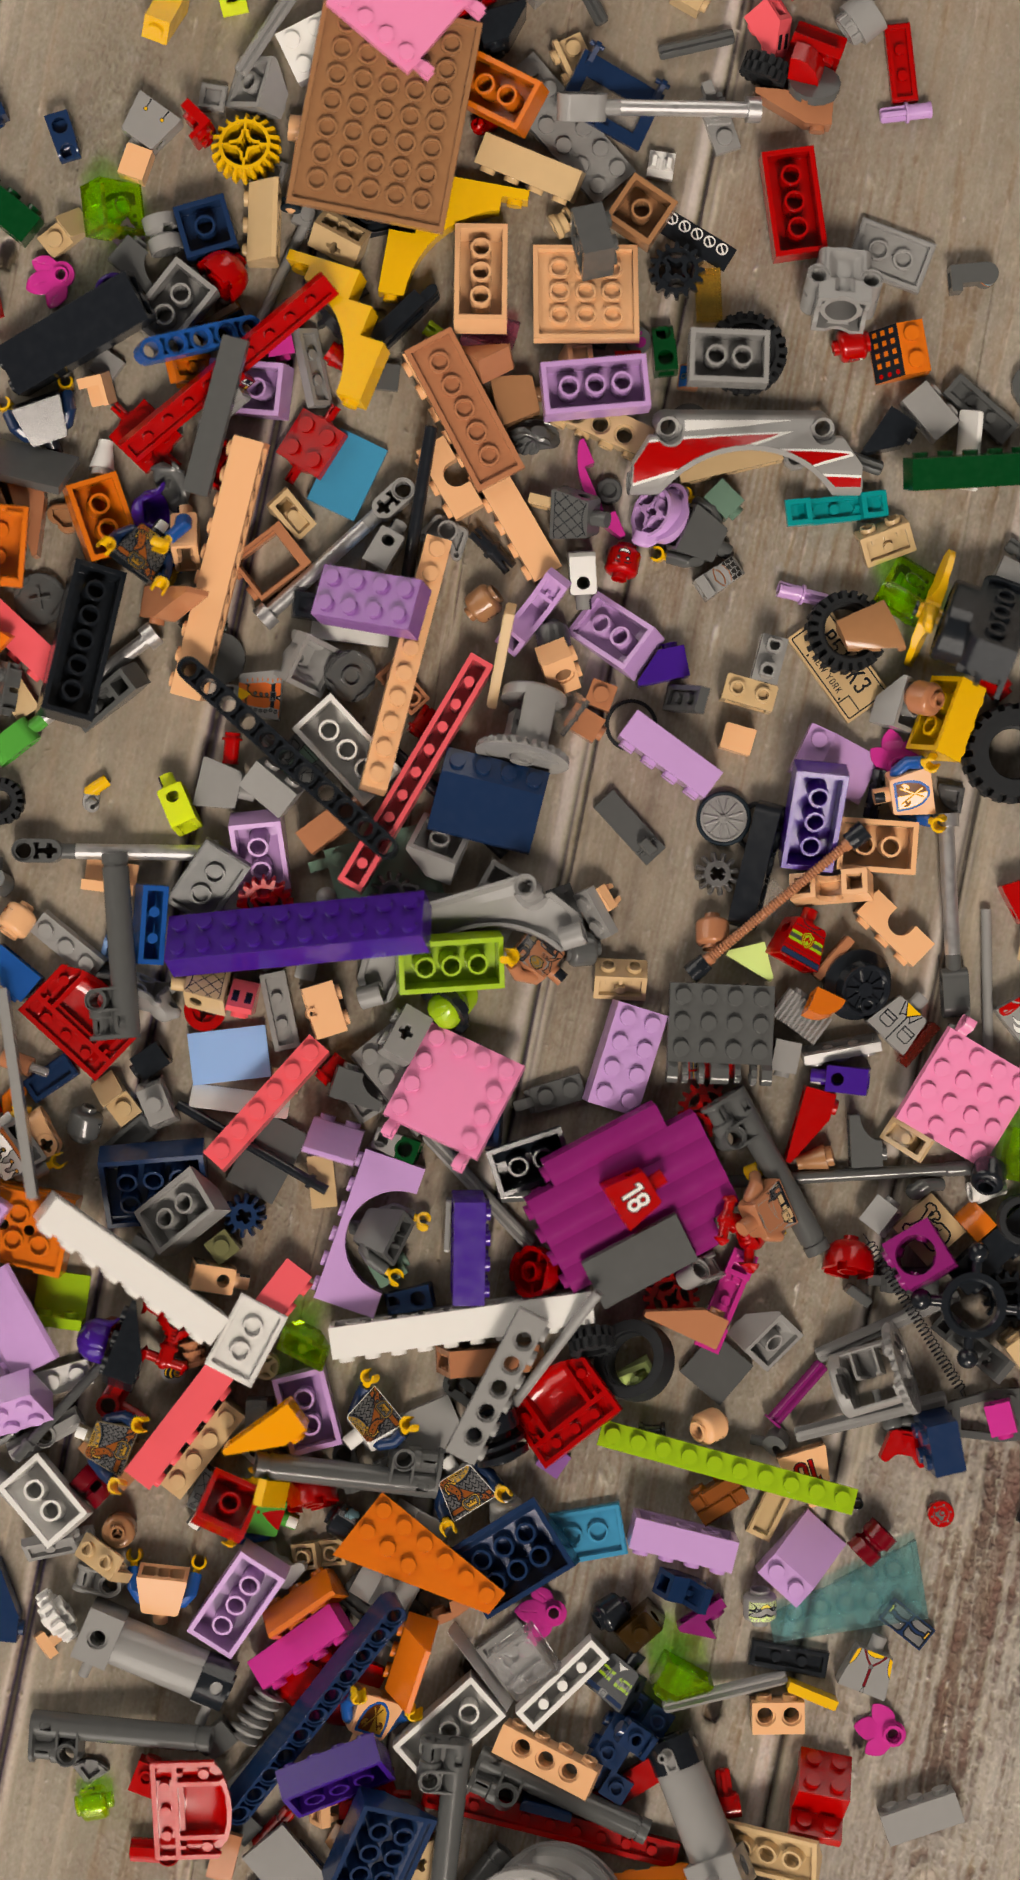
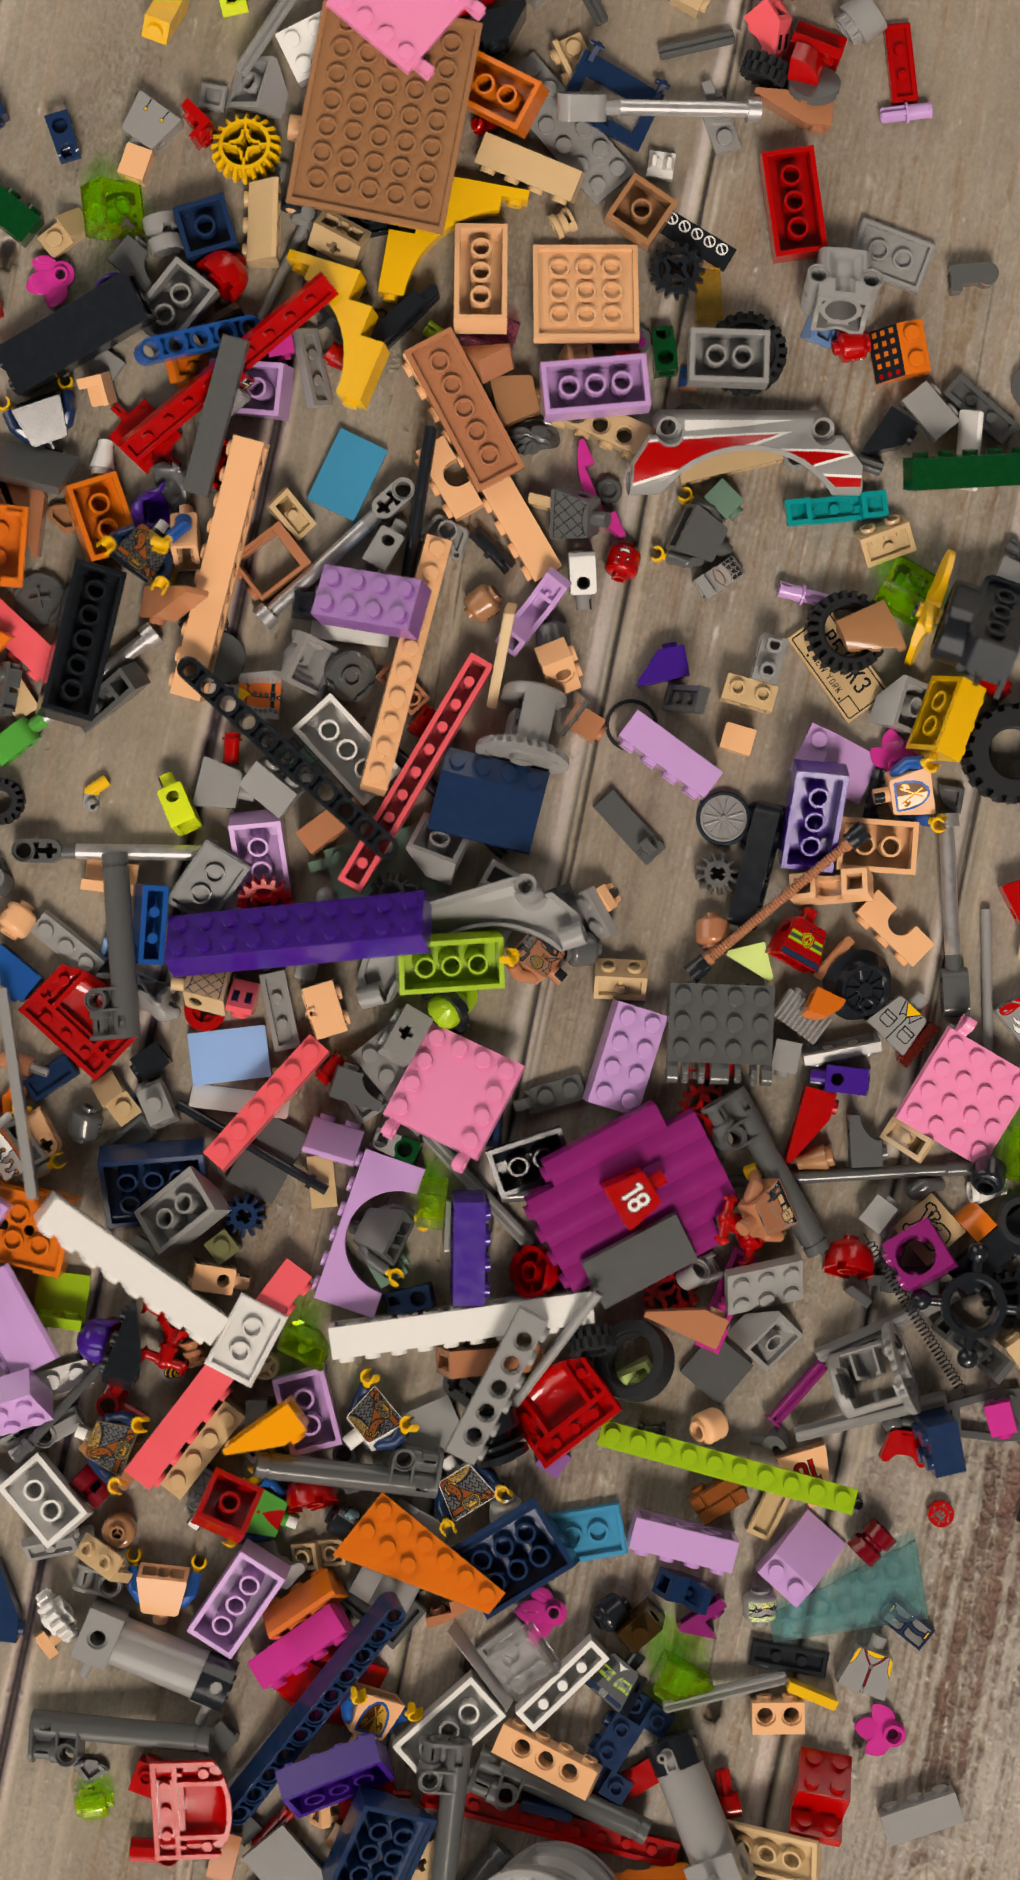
light grey piece [231,1686,284,1747] -> none
yellow tile [253,1478,291,1508] -> none
red plate [276,403,348,485] -> none
dark grey tile [375,363,401,393] -> none
orange slope [383,1611,439,1714] -> none
lavender slope [569,591,665,681] -> none
dark grey brick [570,202,619,282] -> none
nougat brick [583,678,618,714] -> none
dark blue brick [613,1715,659,1762] -> none
lavender piece [631,483,690,548] -> none
nougat head [904,680,945,717] -> none
none -> clear neon green slope [416,1176,449,1230]
none -> light grey plate [724,1254,803,1316]
none -> medium blue slope [800,315,837,349]

